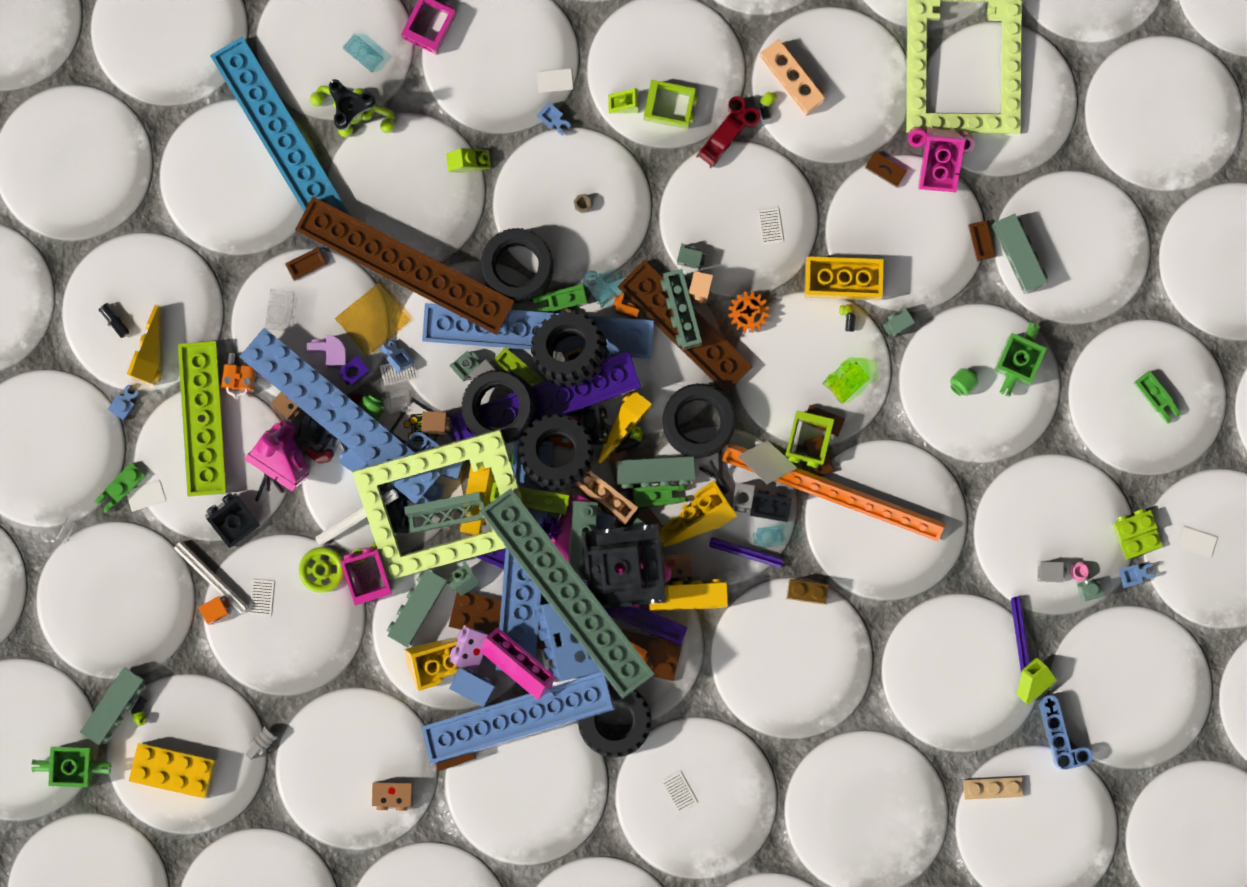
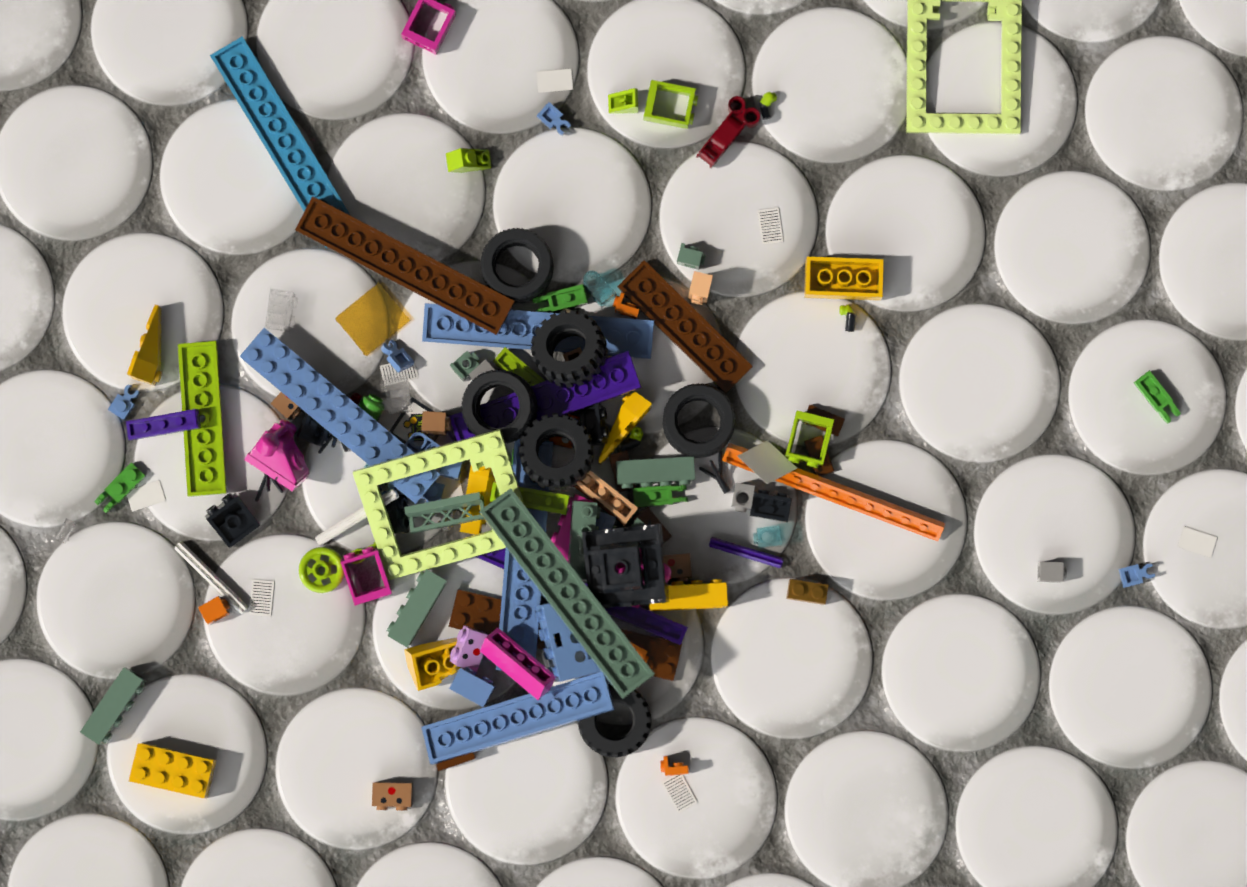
bright green brick [31,747,111,787] -> none
black axle [98,303,130,338] -> none
arm [131,696,148,726] -> none
orange piece [221,353,256,399] -> none
light grey hinge [245,726,278,760] -> none
reddish brown tile [285,247,328,281] -> none
dark red arm [305,446,334,464] -> none
lavender brick [307,335,347,368] -> none
wheel [310,79,395,137] -> none
medium blue brick [339,449,368,472] -> none
dark purple brick [340,356,371,387] -> none
clear light blue plate [342,33,384,73] -> none
sand green brick [447,561,480,596] -> none
dark purple gear [539,517,563,540] -> none
dark tan tile [574,194,592,213] -> none
sand green brick [660,269,702,350] -> none
yellow wedge [662,480,737,547] -> none
orange gear [728,291,769,333] -> none
light nougat brick [760,39,825,116] -> none
clear neon green bracket [822,358,870,404] -> none
reddish brown tile [865,152,907,188] -> none
sand green brick [883,306,915,337] -> none
dark pink piece [907,126,974,193] -> none
bright green head [950,368,979,396] -> none
tan plate [963,777,1023,800] -> none
reddish brown tile [968,220,996,262] -> none
sand green brick [992,213,1048,294] -> none
bright green brick [994,322,1047,397] -> none
dark purple axle [1011,596,1031,672] -> none
lime slope [1016,658,1057,705] -> none
medium blue beam [1039,695,1093,770] -> none
bright pink plate [1070,562,1090,581] -> none
sand green brick [1077,579,1104,602] -> none
lime plate [1112,508,1163,560] -> none
none -> dark purple tile [126,409,201,441]
none -> orange bracket [660,756,689,776]

